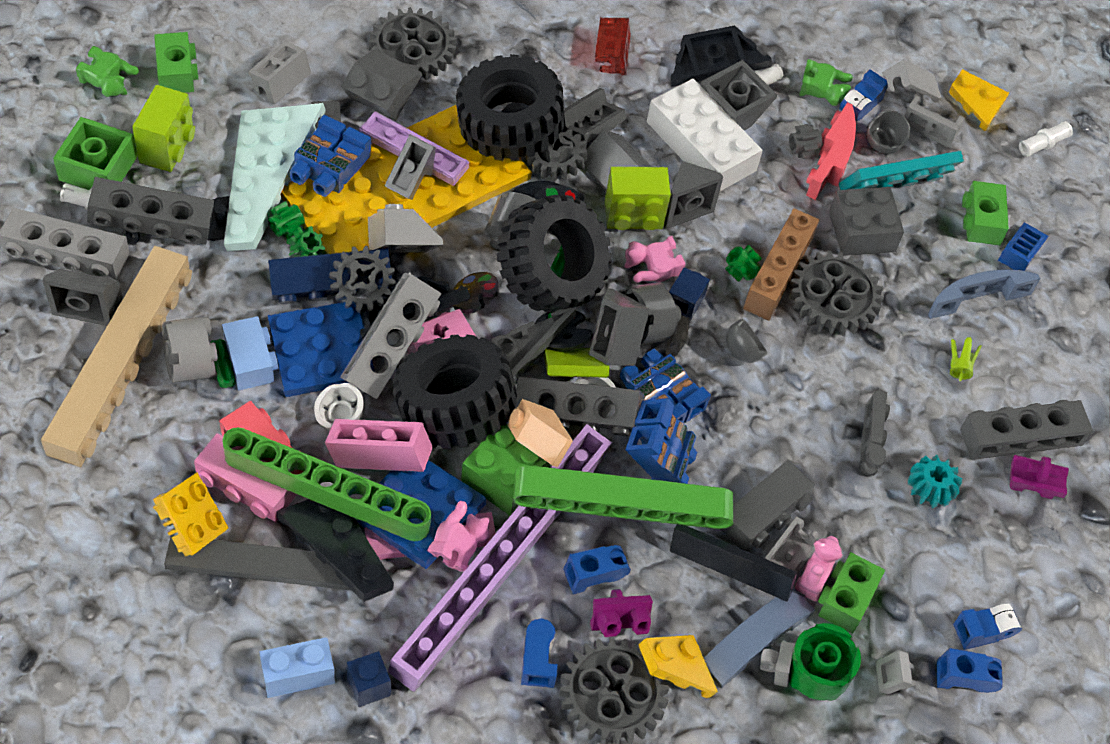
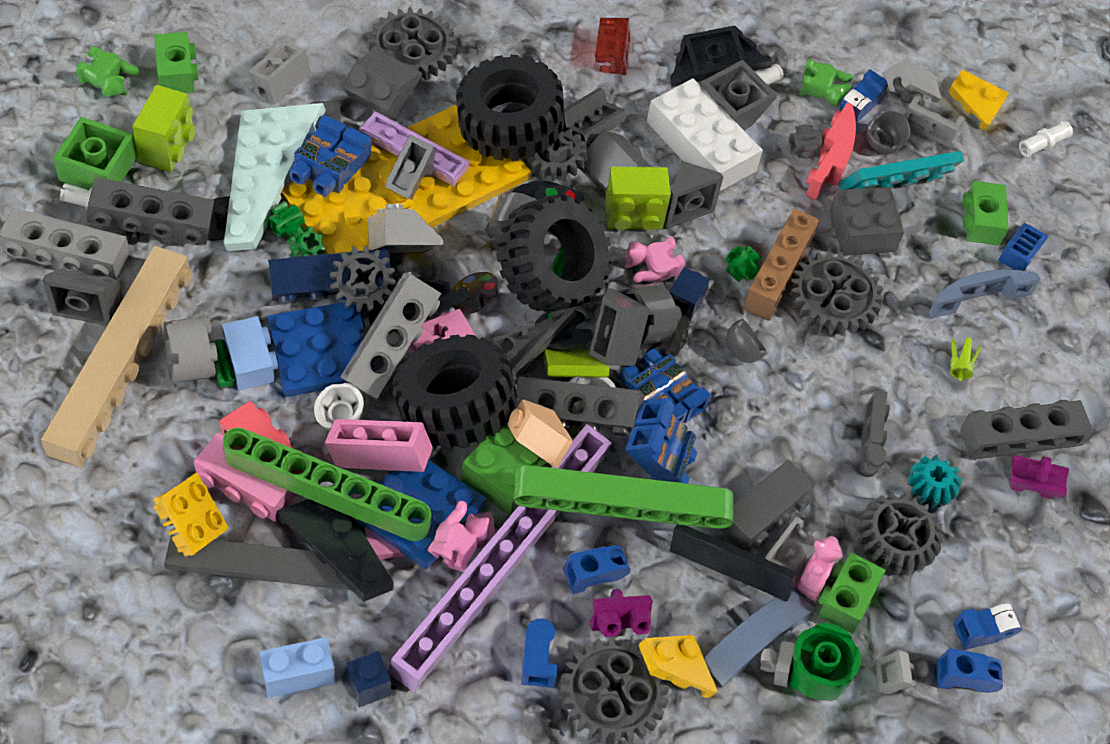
none -> dark grey gear [857,492,944,576]

